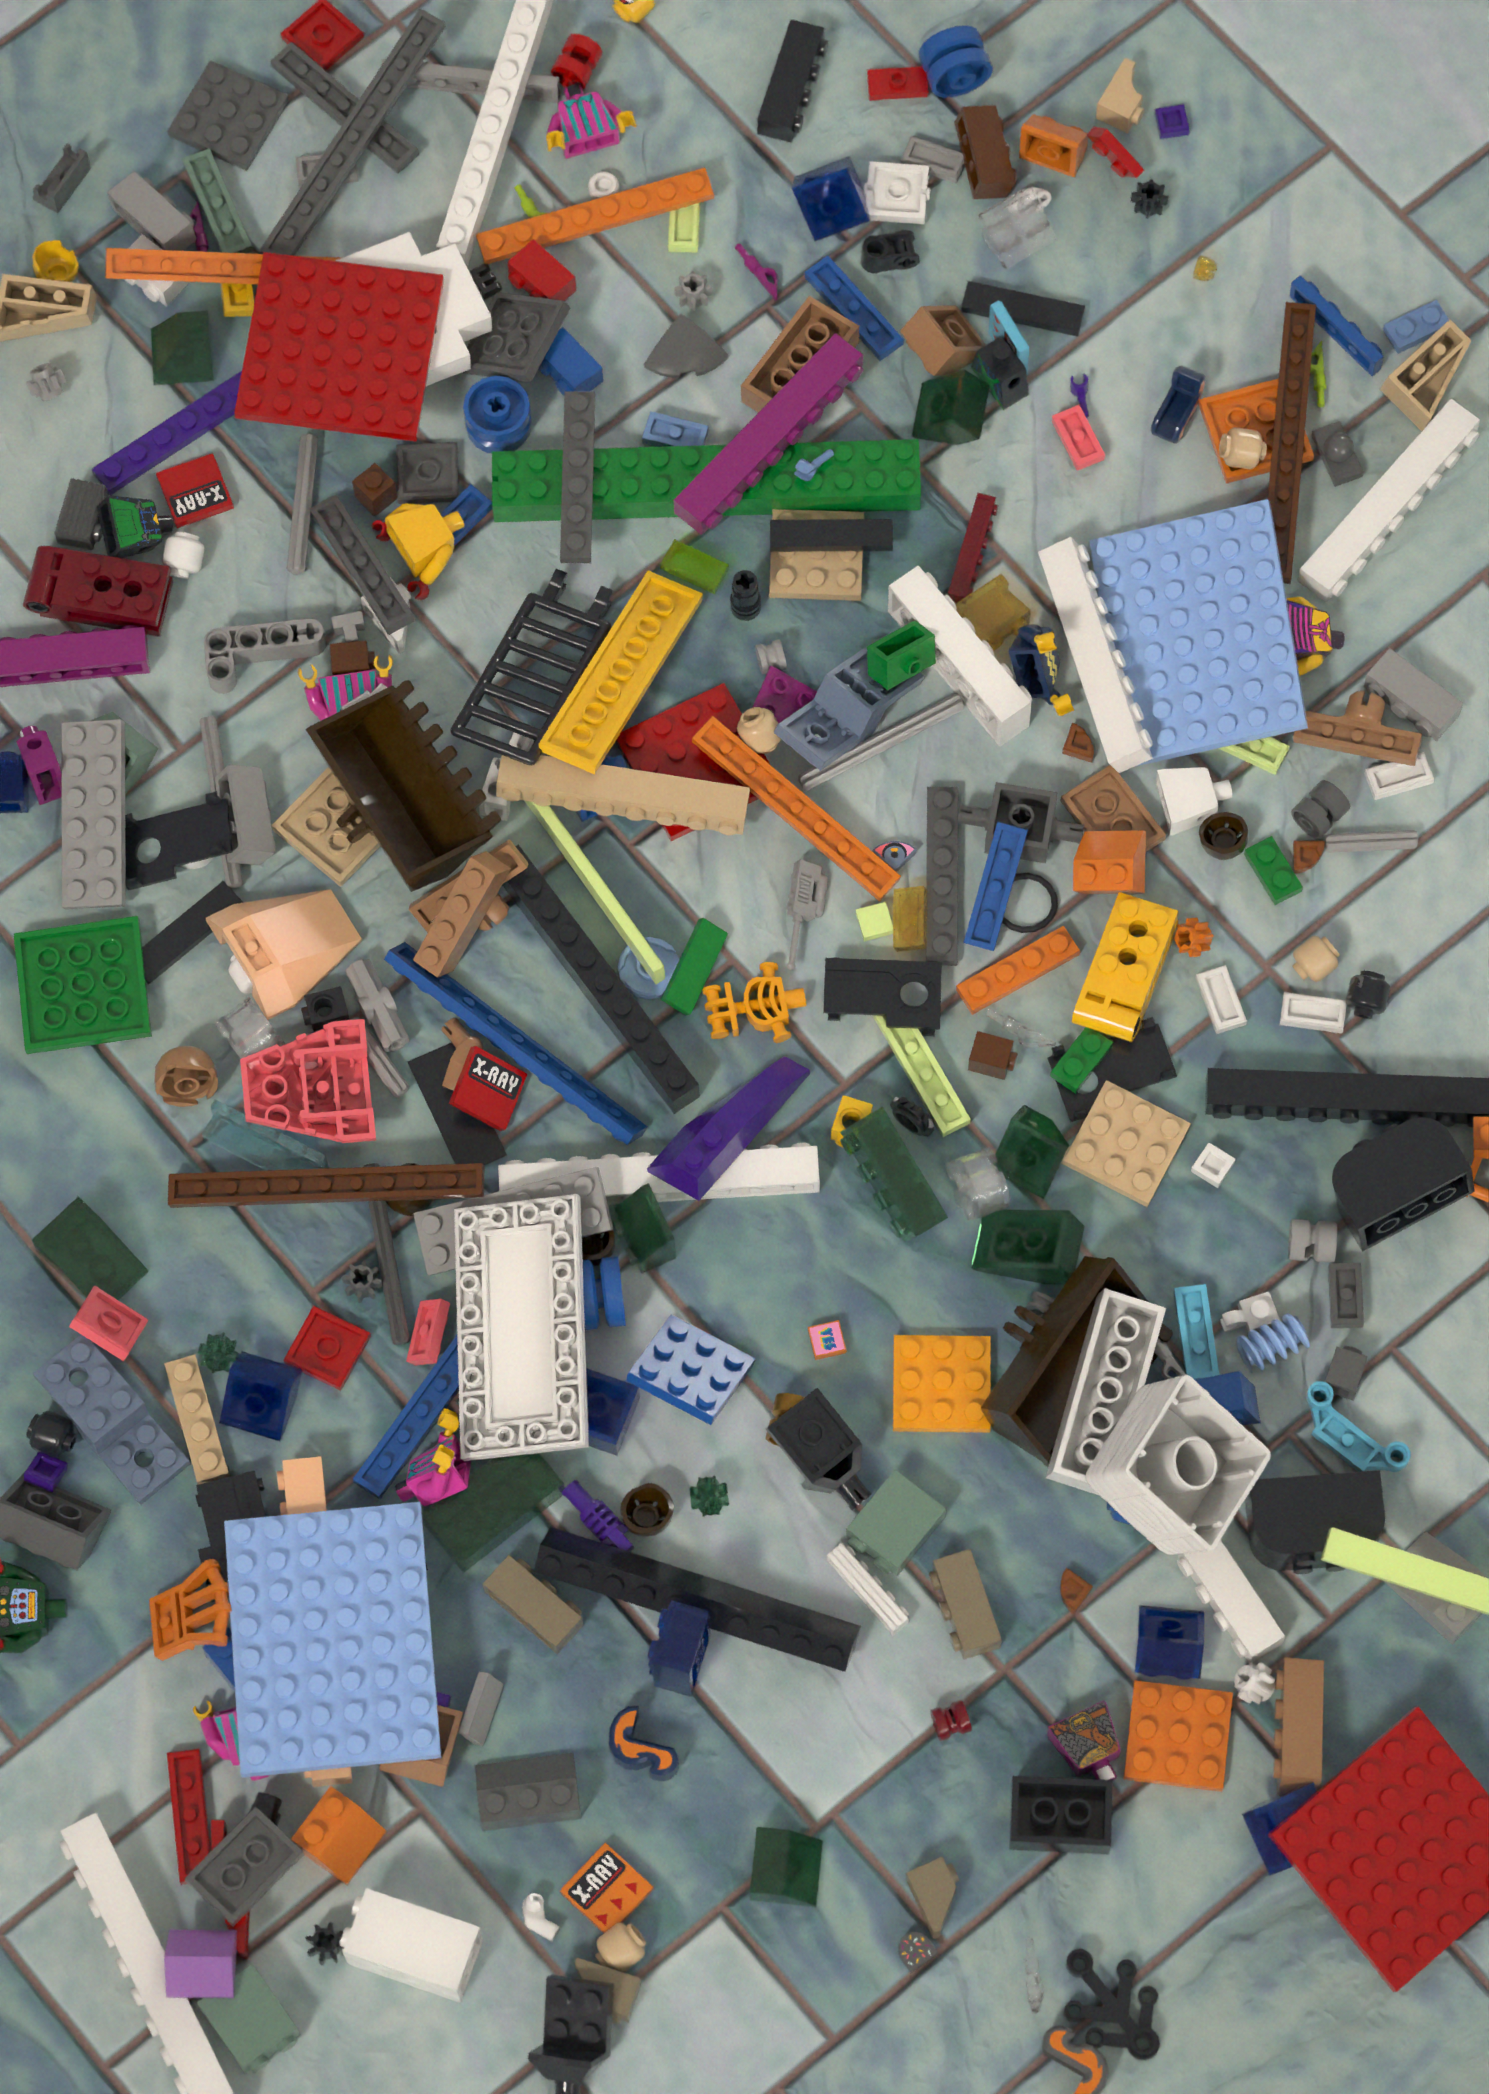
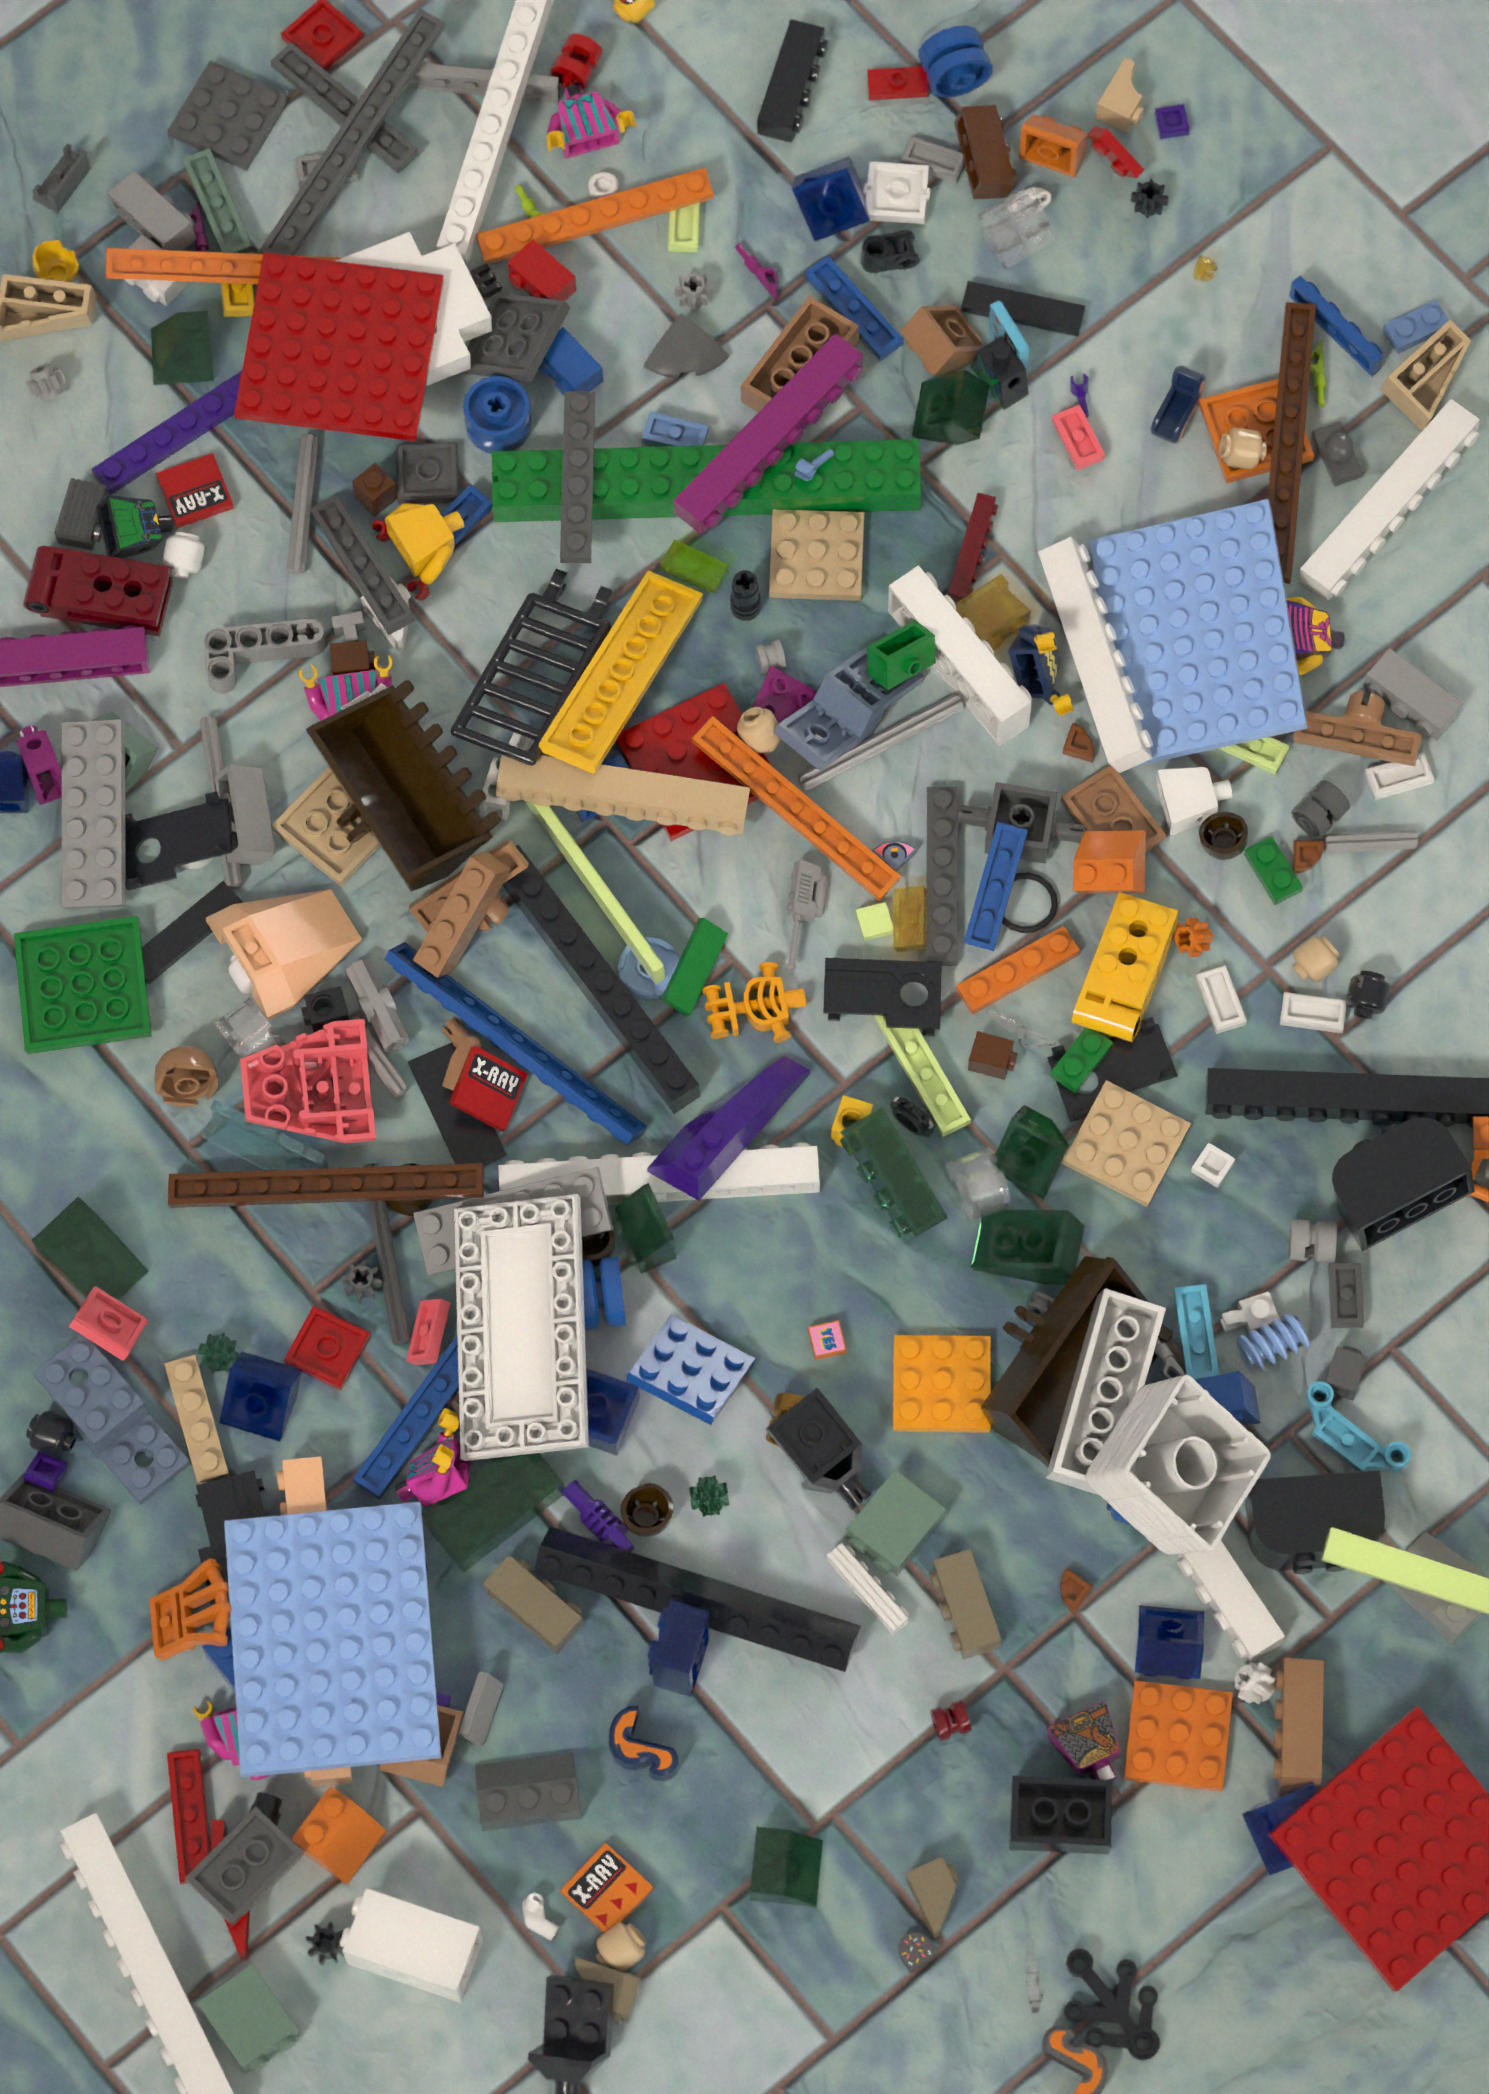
medium lavender slope [164,1930,237,1998] -> none
black tile [770,519,893,552] -> none

